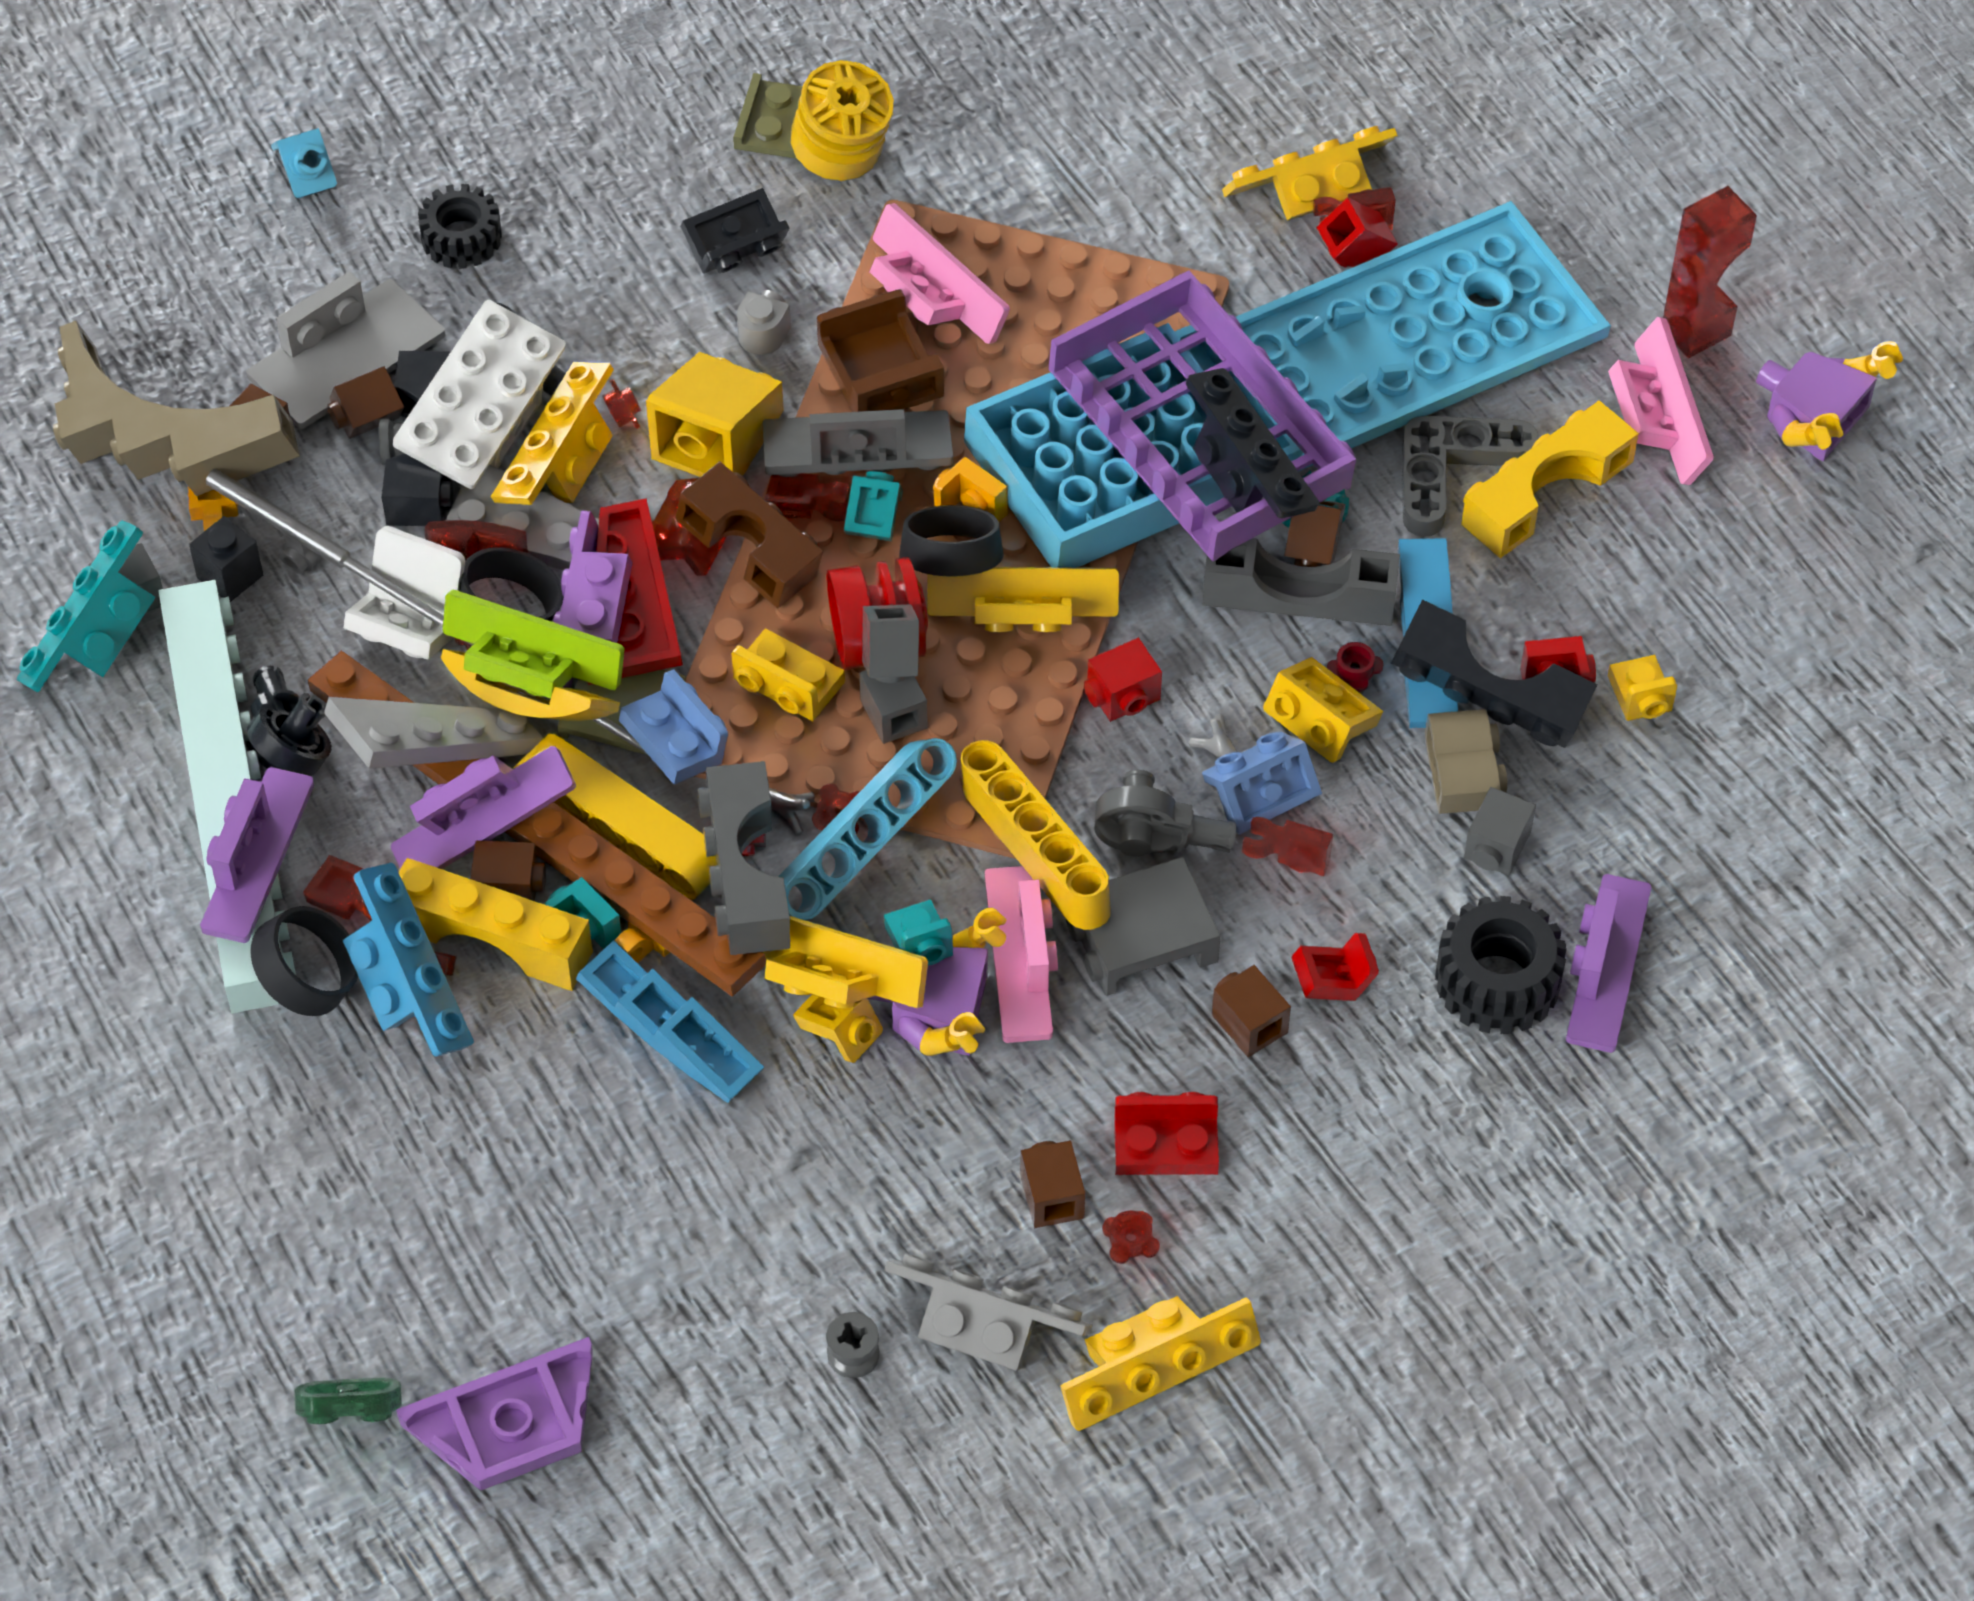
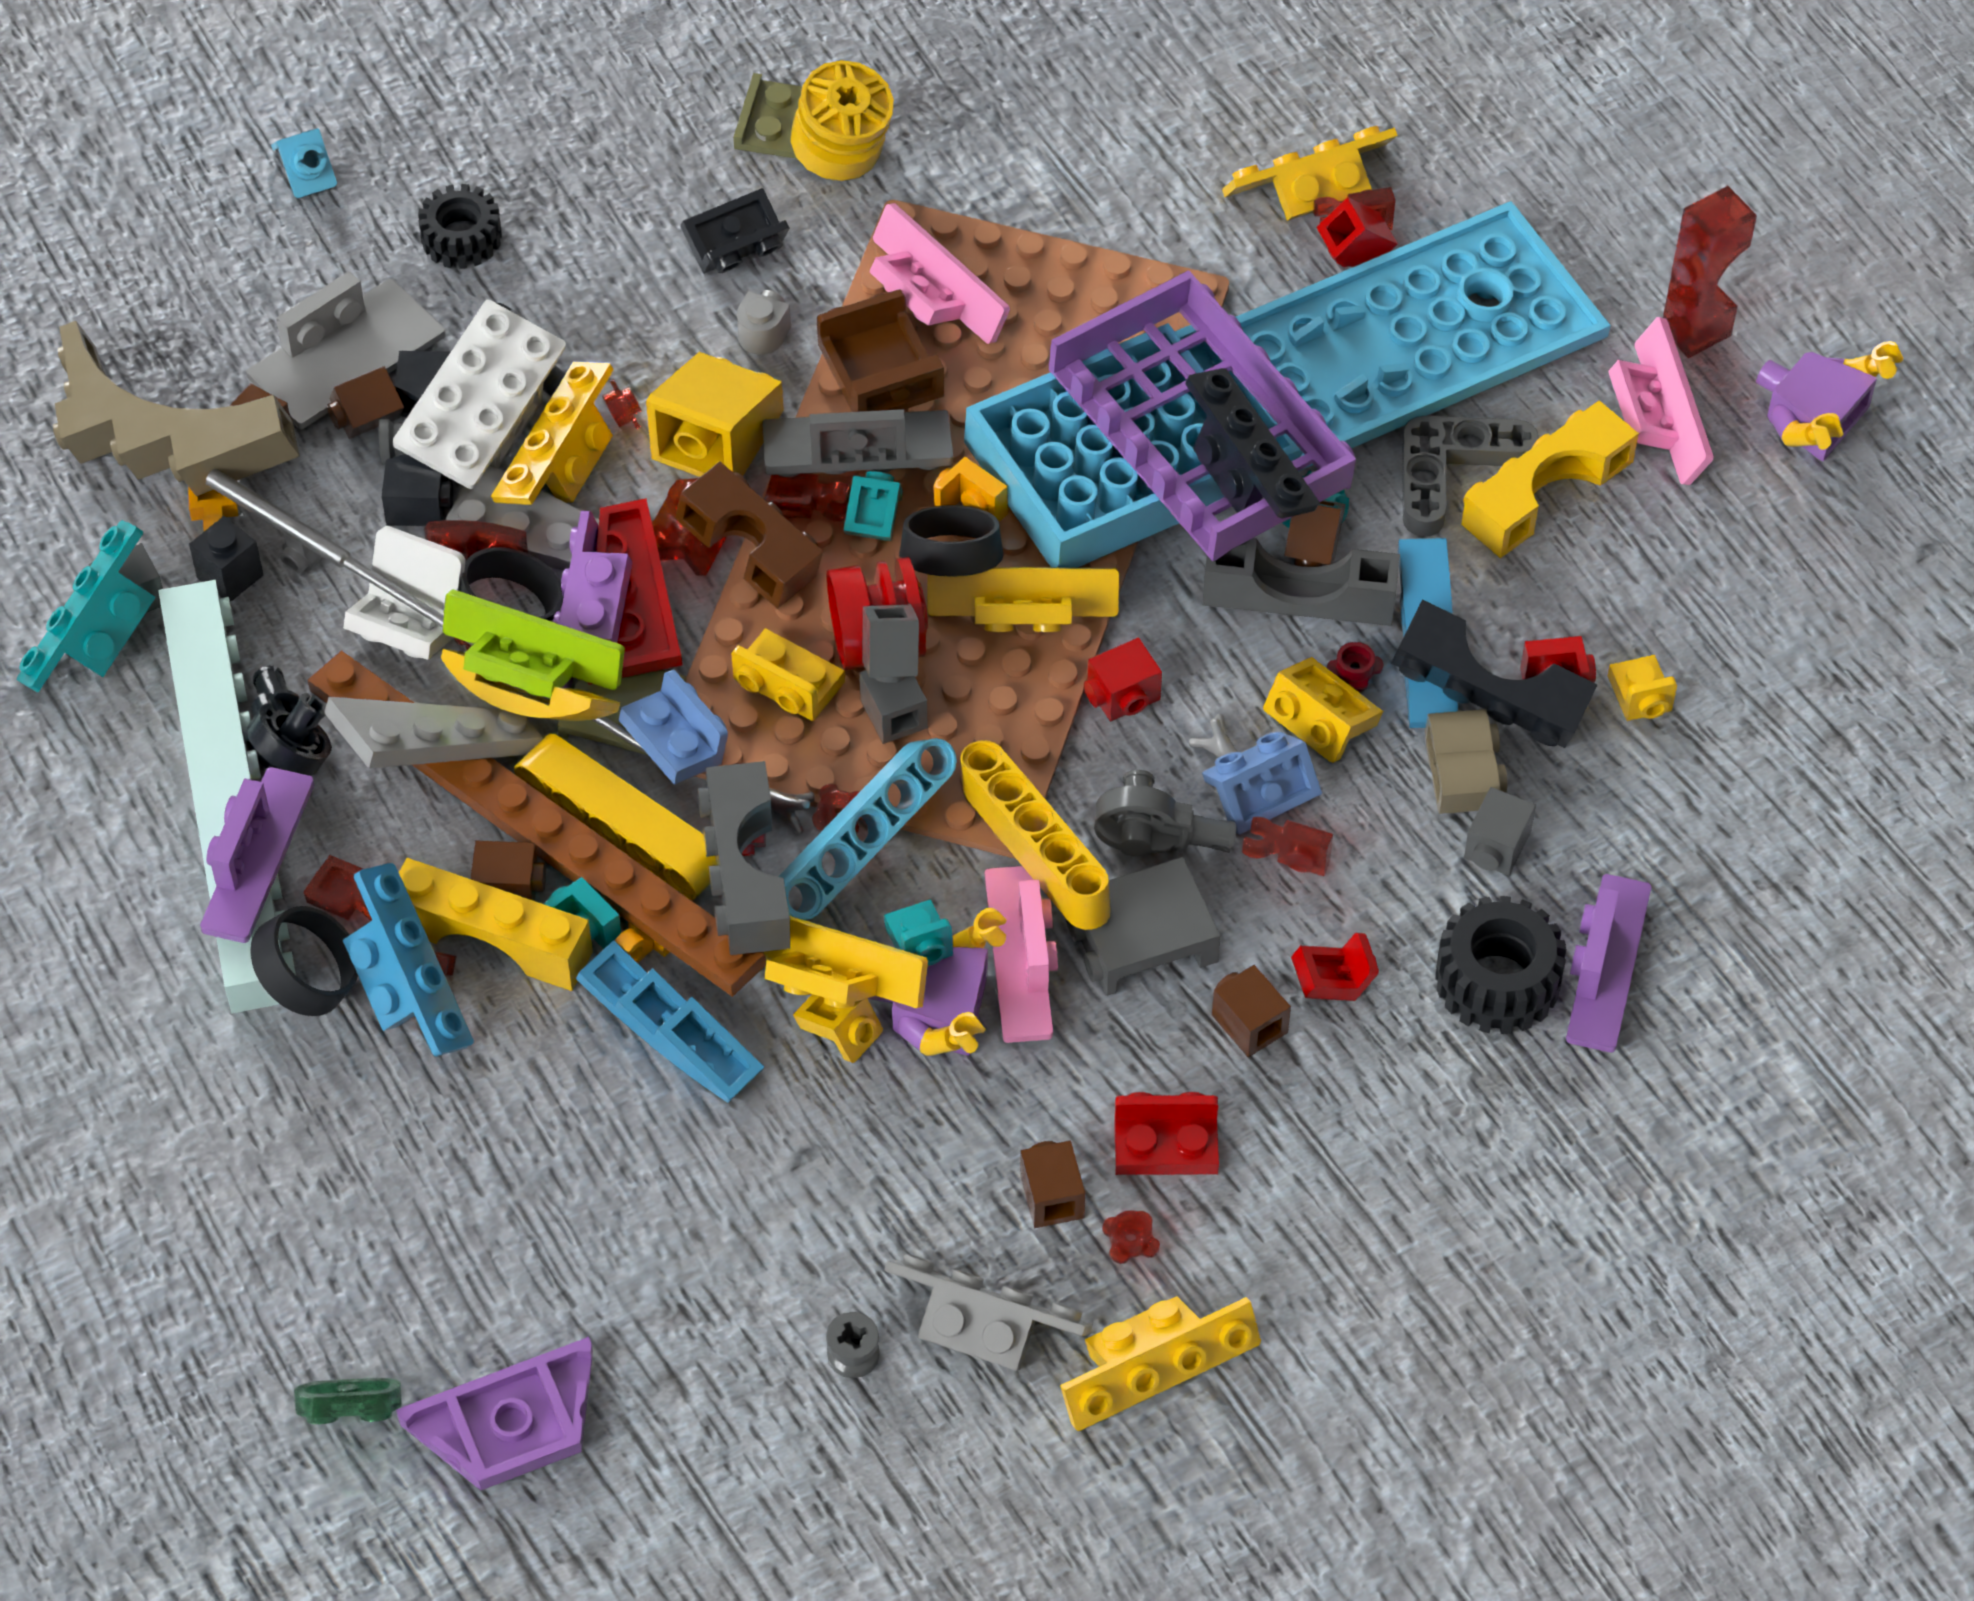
medium lavender bracket [391,746,576,869] -> none

